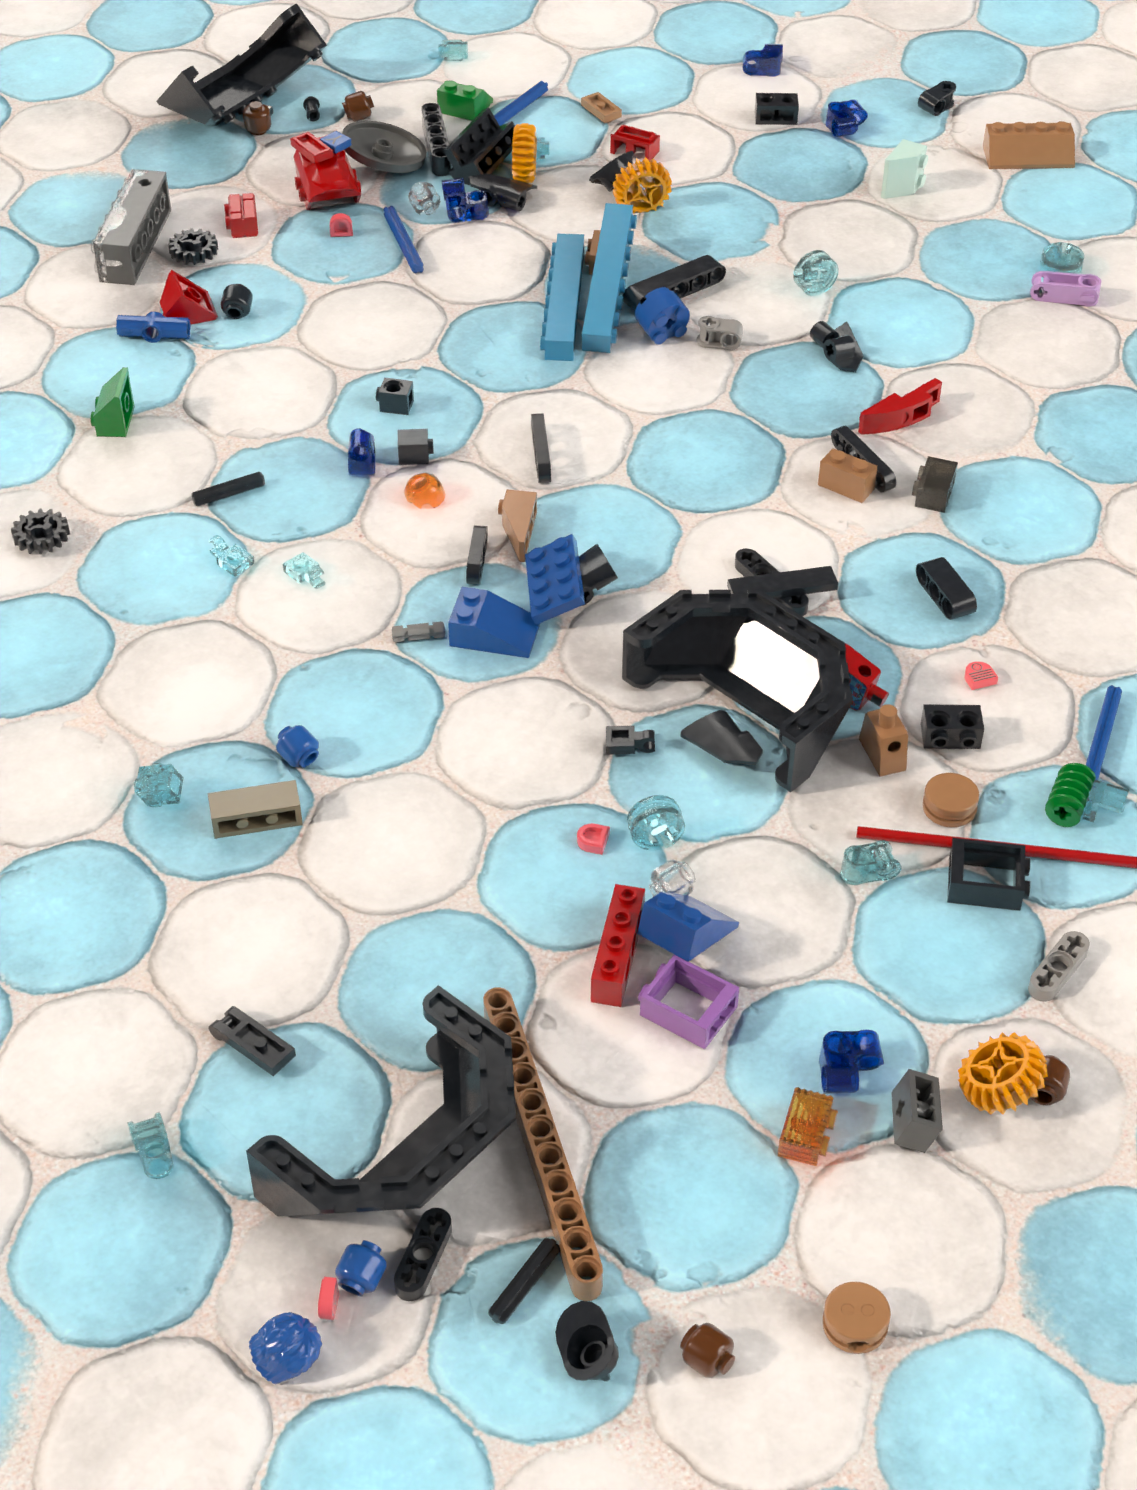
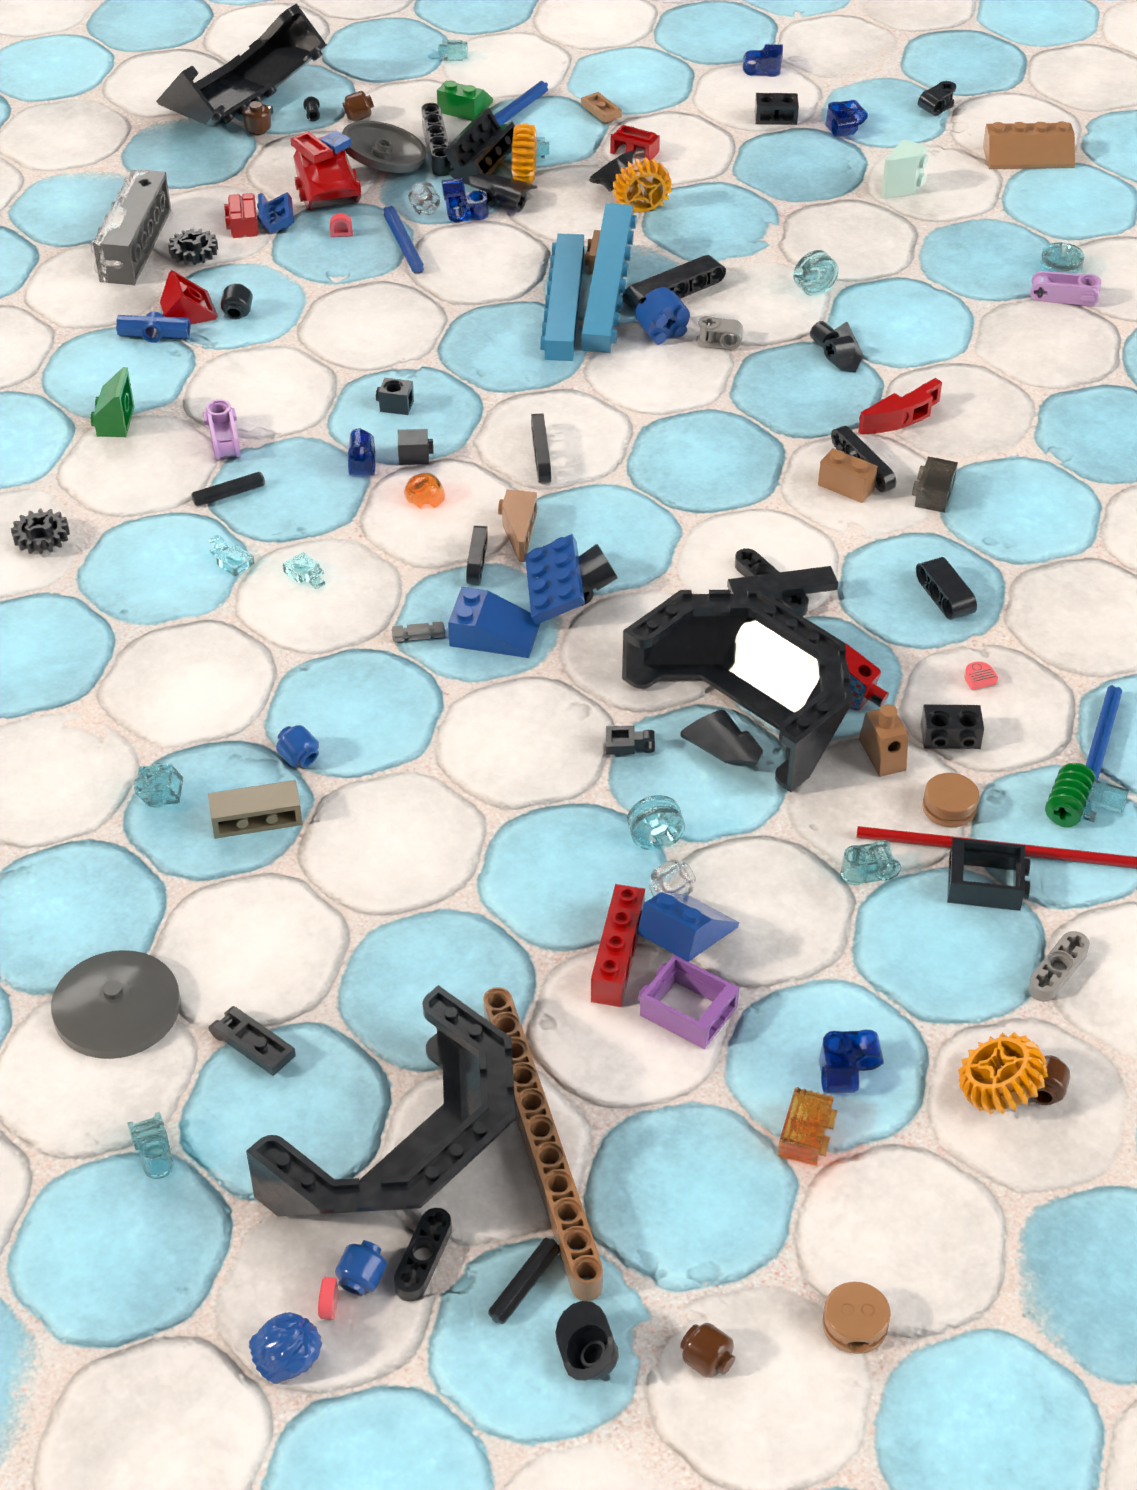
coral tile [577,823,610,855] -> none
dark grey brick [891,1069,943,1153] -> none
none -> dark grey dish [51,950,181,1059]
none -> lavender piece [203,399,241,461]
none -> blue bracket [257,192,294,234]

